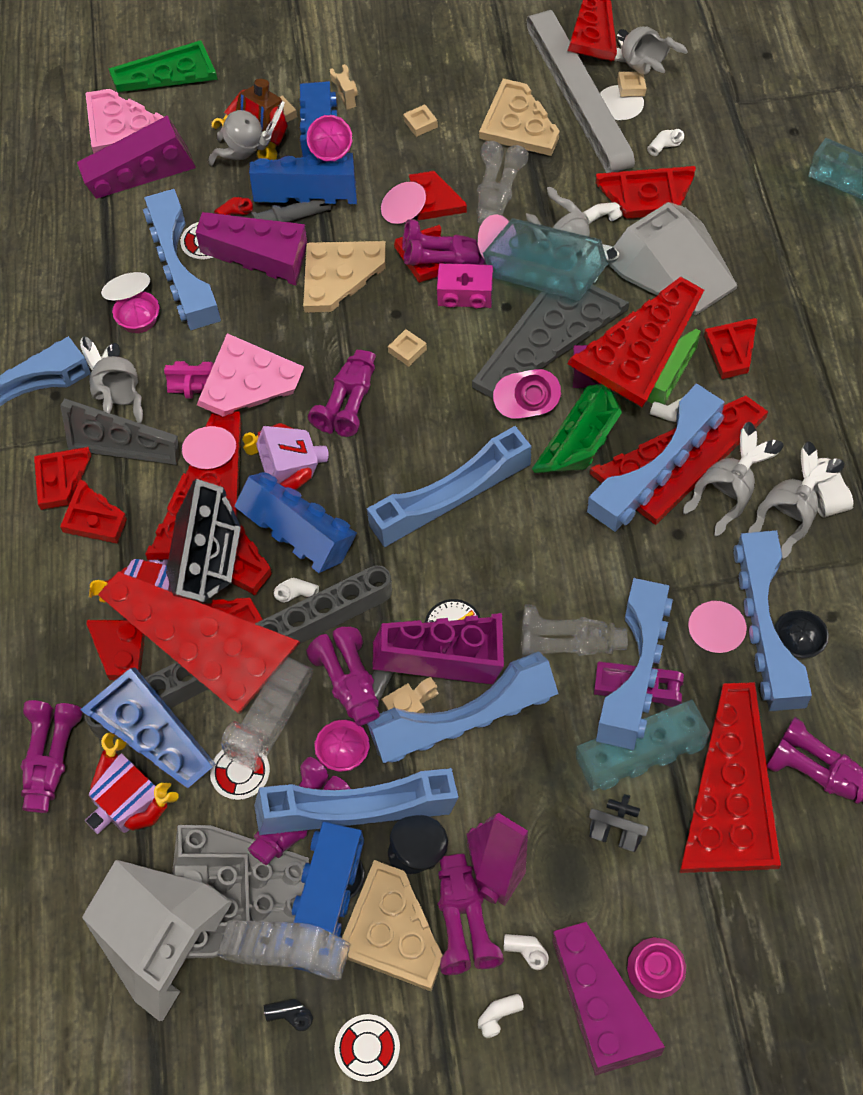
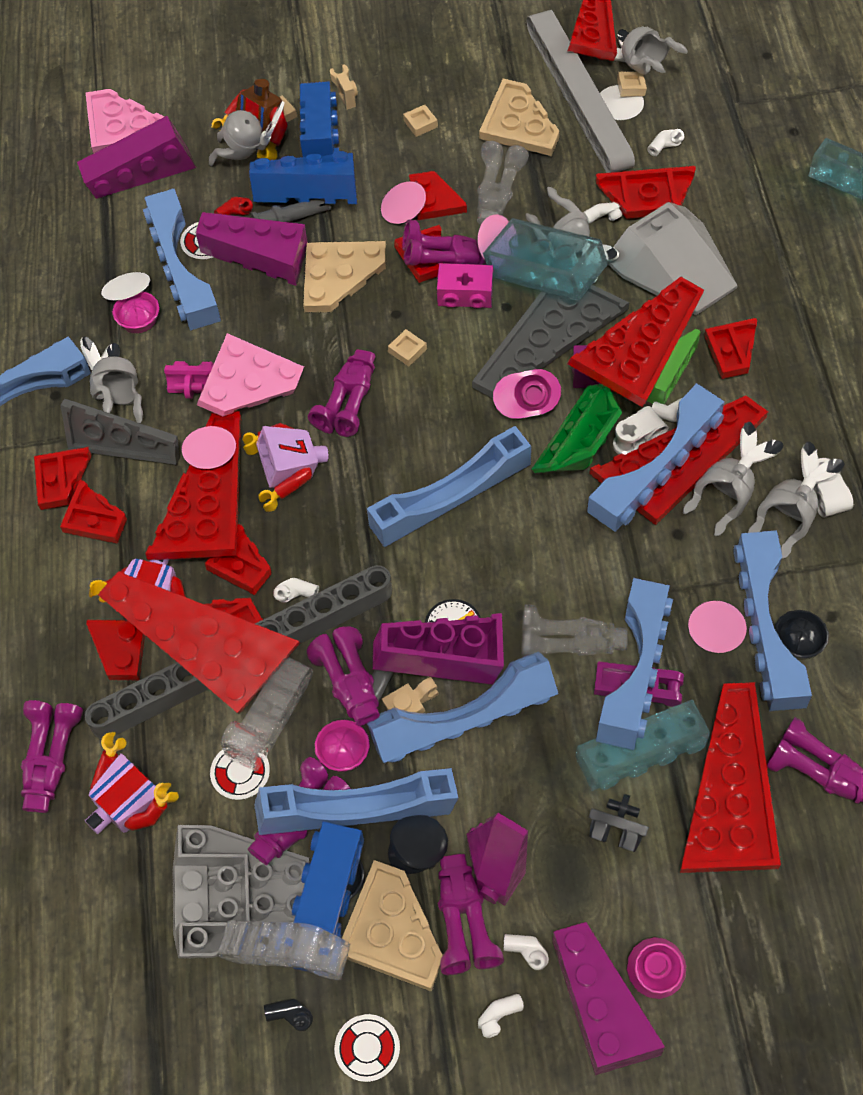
wedge [80,668,216,788] -> none
light grey wedge [82,860,232,1021] -> none
green wing [109,40,218,92] -> none
black wedge [166,479,240,603] -> none
blue wedge [234,472,357,573] -> none
dark pink hat [307,115,352,161] -> none
none -> white piece [613,406,669,455]

